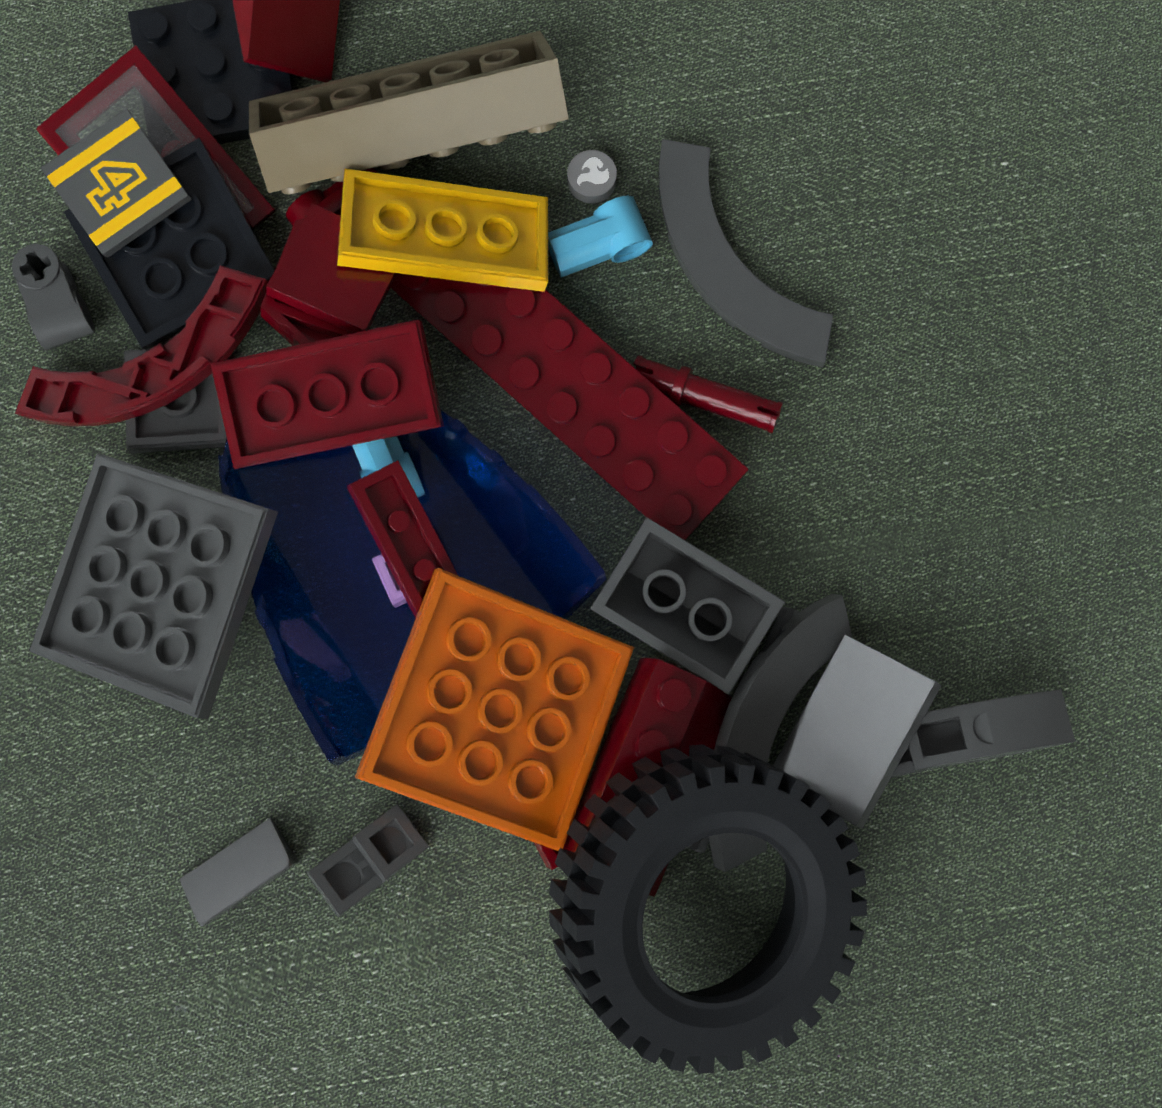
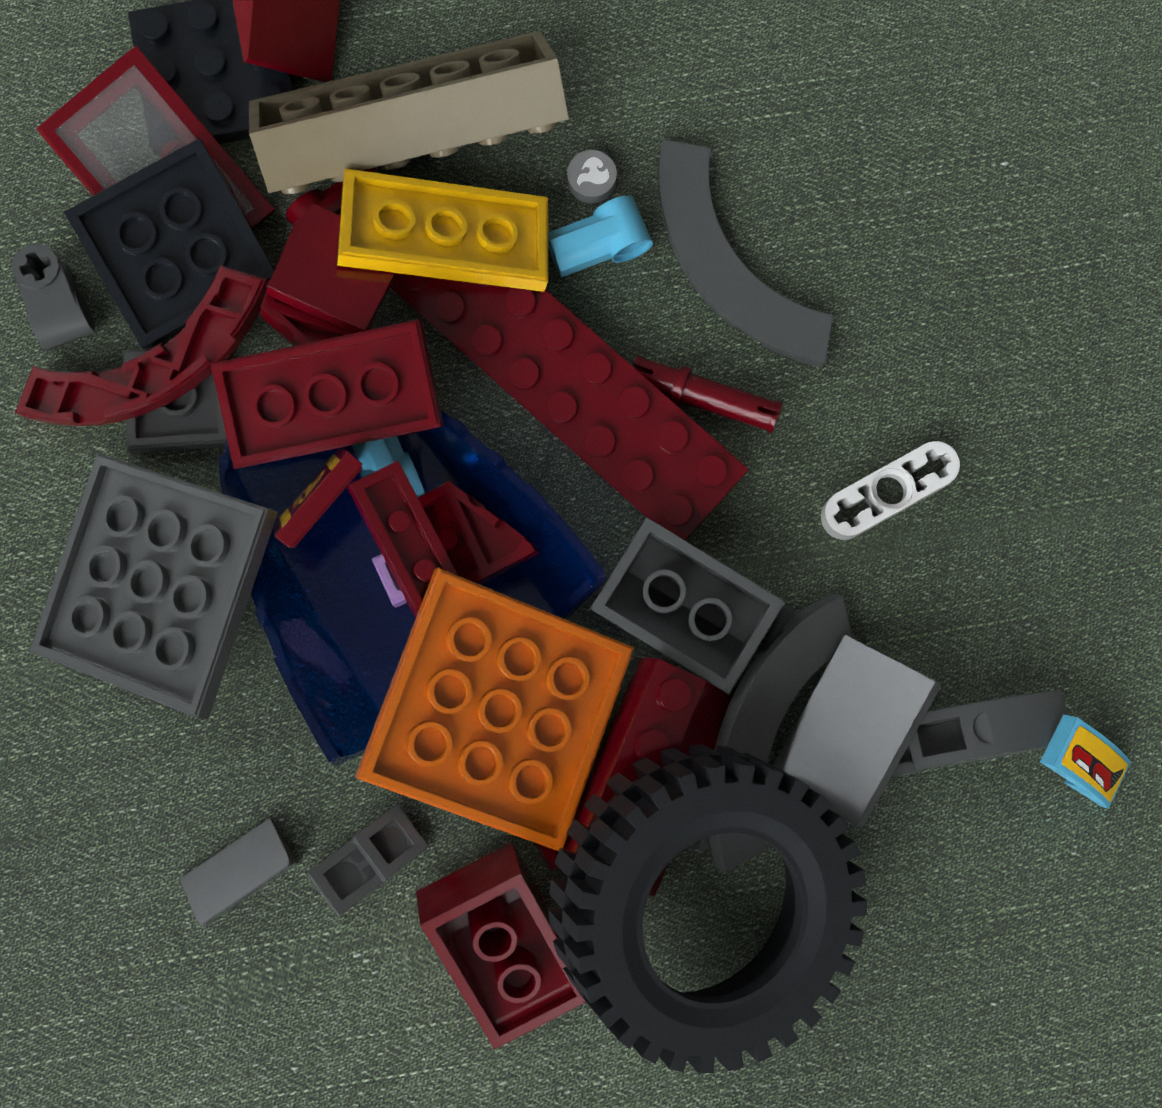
dark grey tile [41,108,192,258] -> none
none -> dark red tile [273,448,362,548]
none -> dark red slope [416,842,586,1050]
none -> dark red wing [418,481,541,585]
none -> white beam [821,441,960,540]
none -> slope [1040,714,1131,809]

